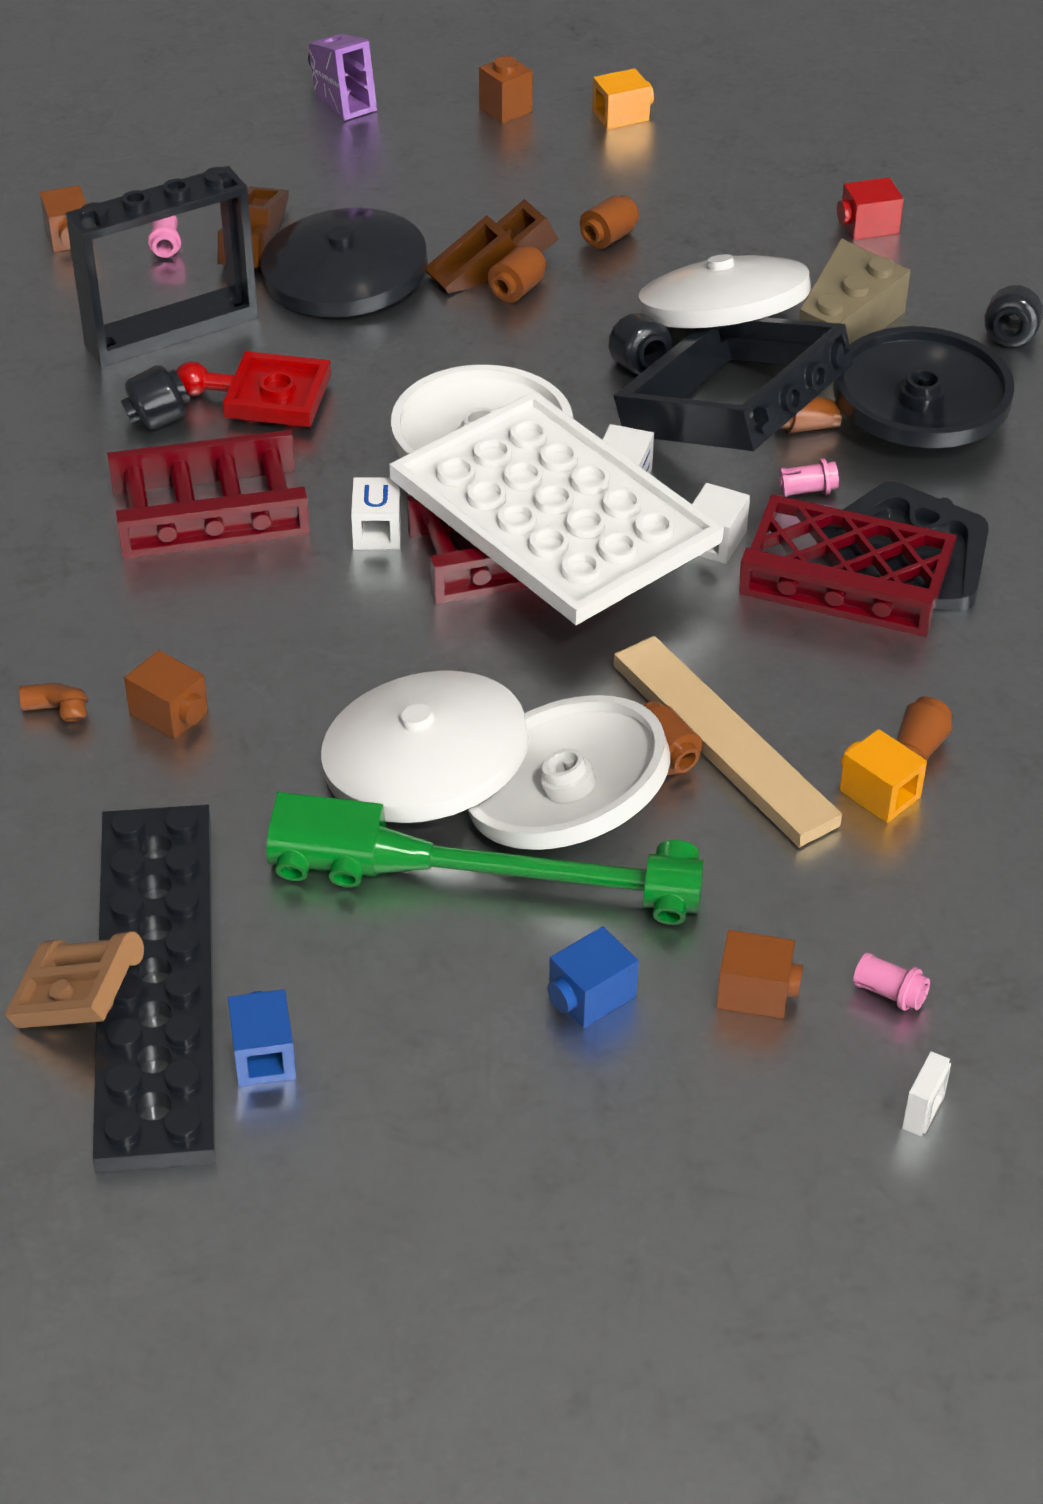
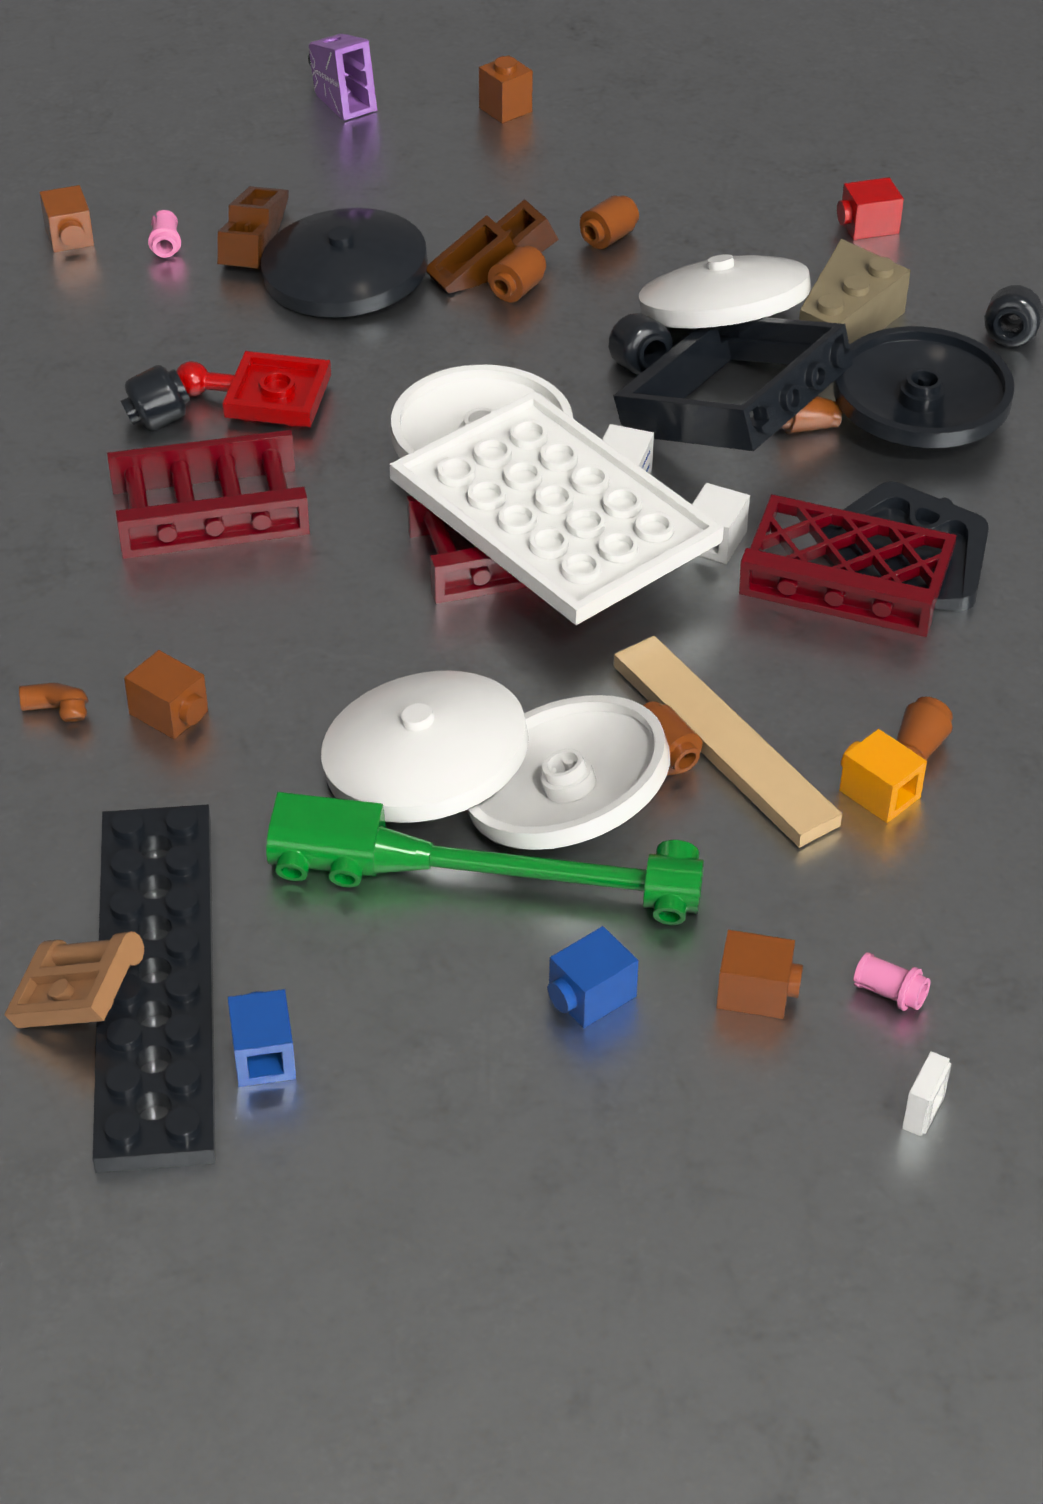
black window [66,165,258,368] -> none
white brick [351,477,402,550] -> none
light orange brick [592,68,654,130] -> none
bright pink pin [779,458,839,497] -> none

